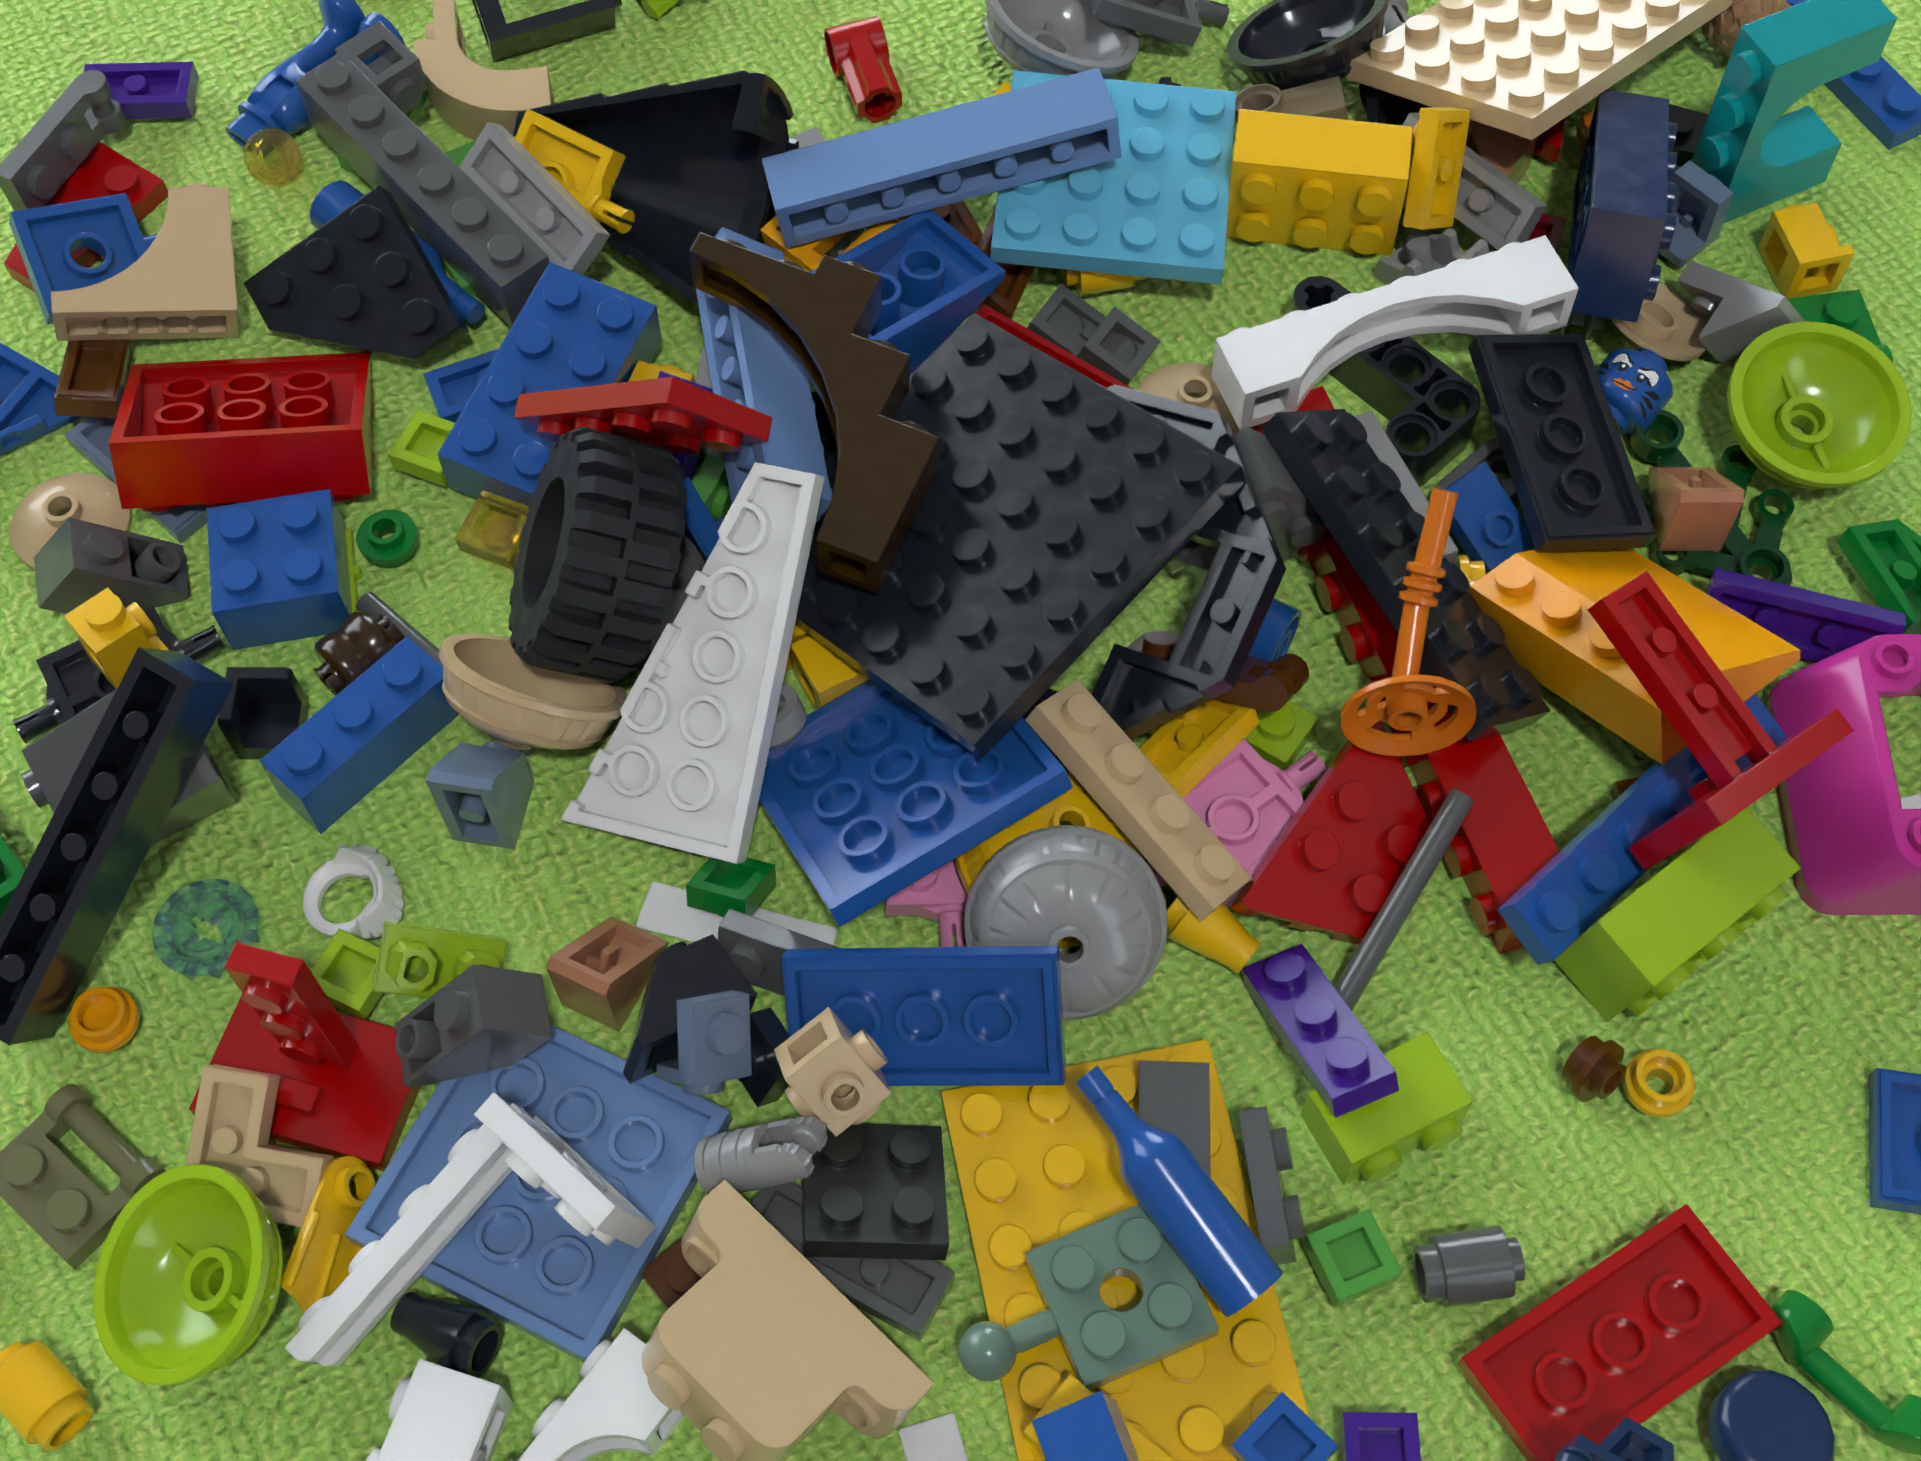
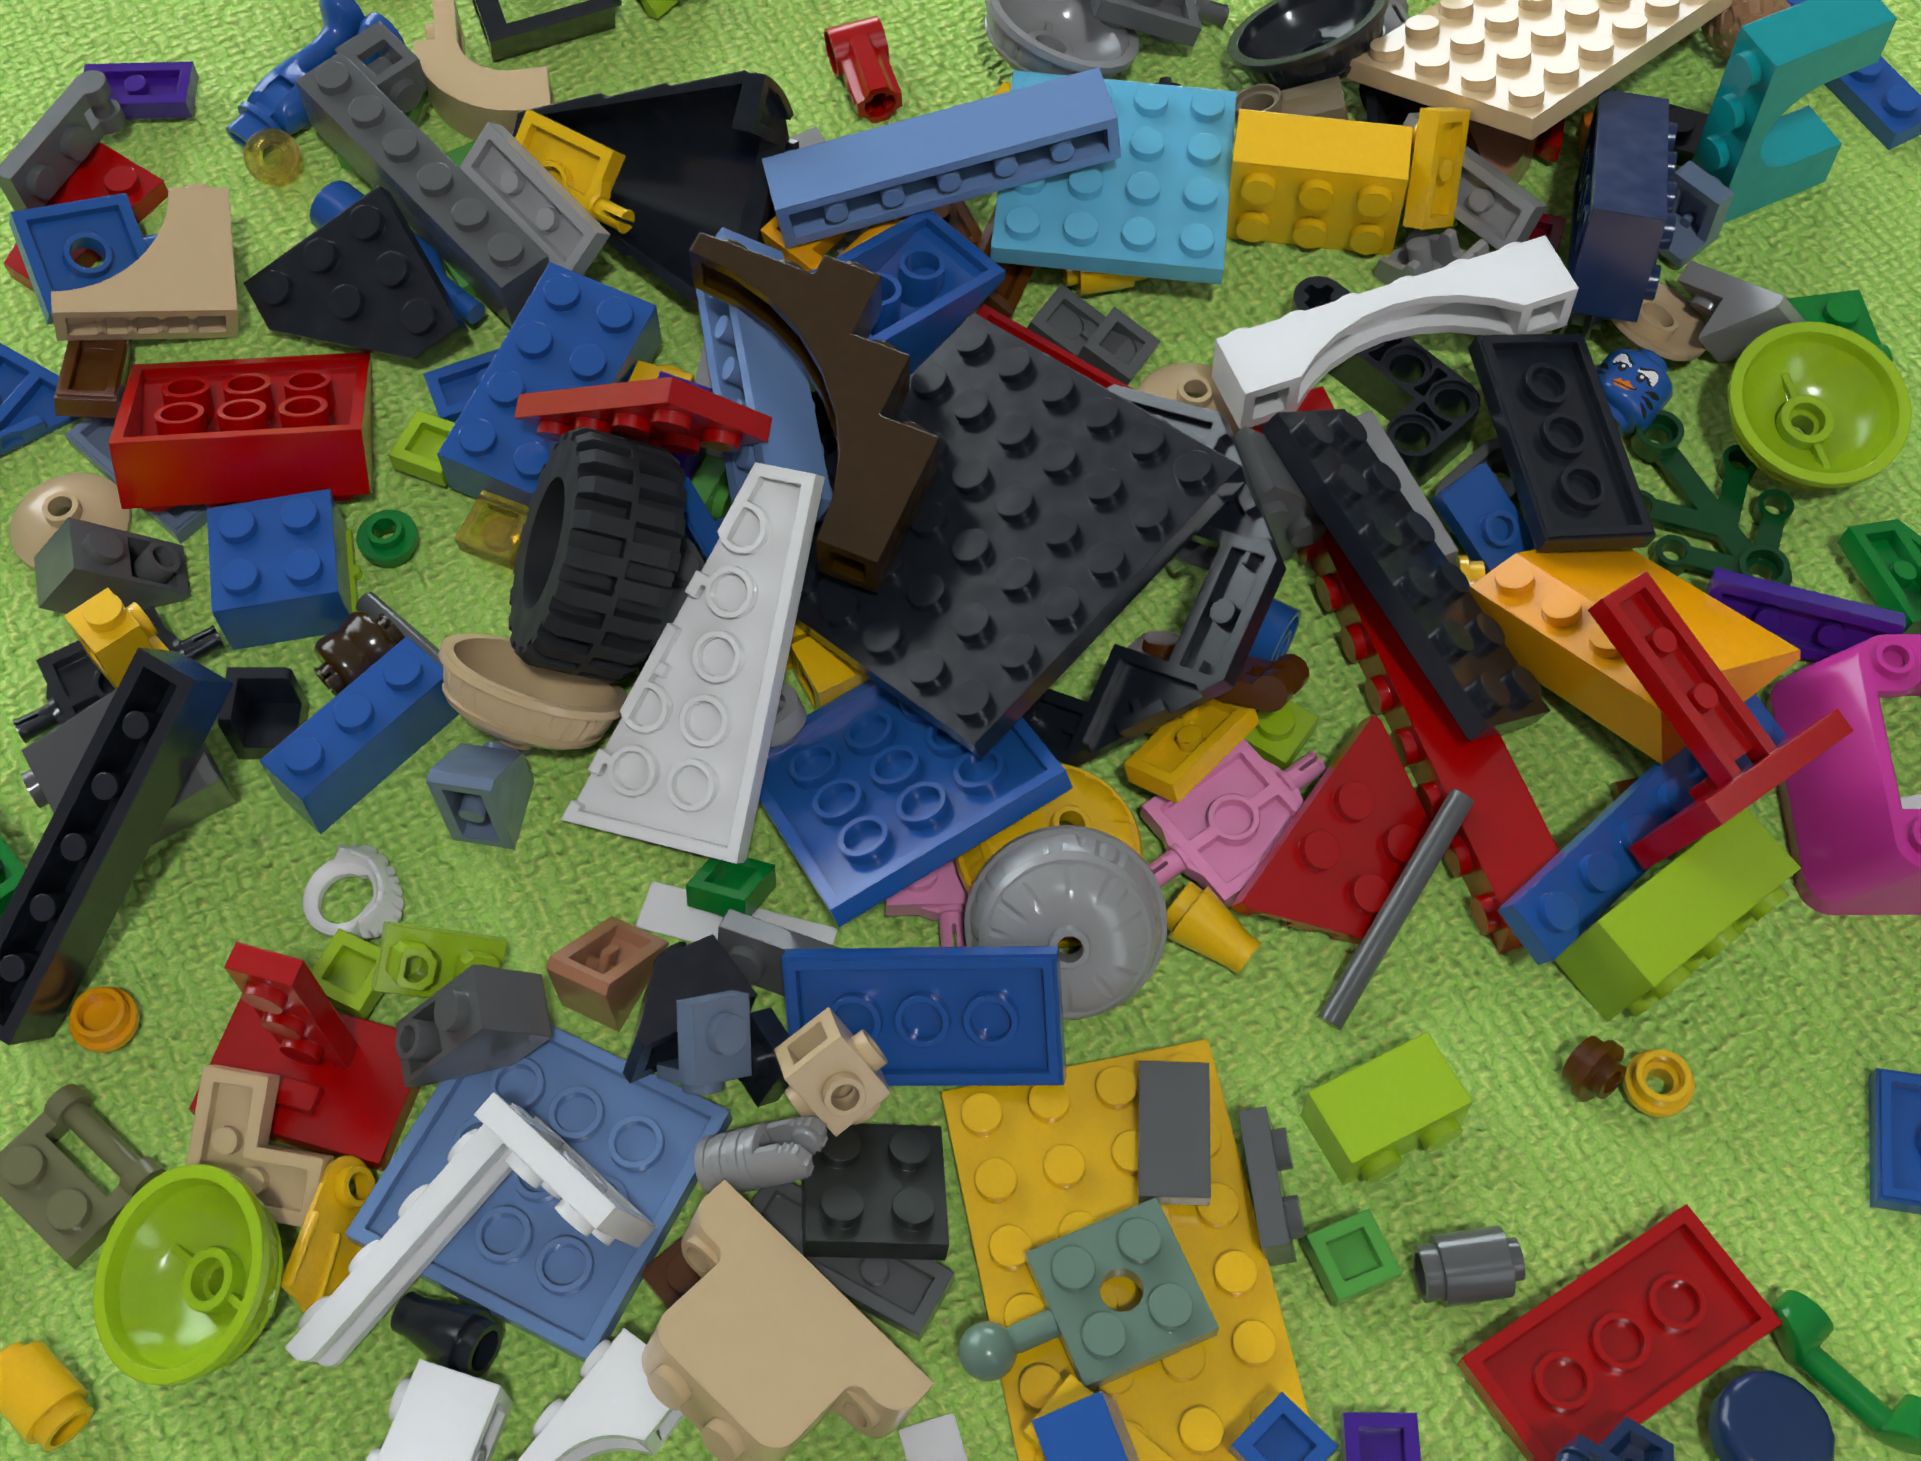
clear light blue gear [152,879,262,981] -> none
tan plate [1025,679,1252,921] -> none
blue piece [1075,1065,1283,1317] -> none
dark purple plate [1242,944,1399,1118] -> none
orange dish [1340,487,1476,756] -> none
nougat slope [1648,467,1745,551] -> none
yellow brick [1758,202,1855,298] -> none

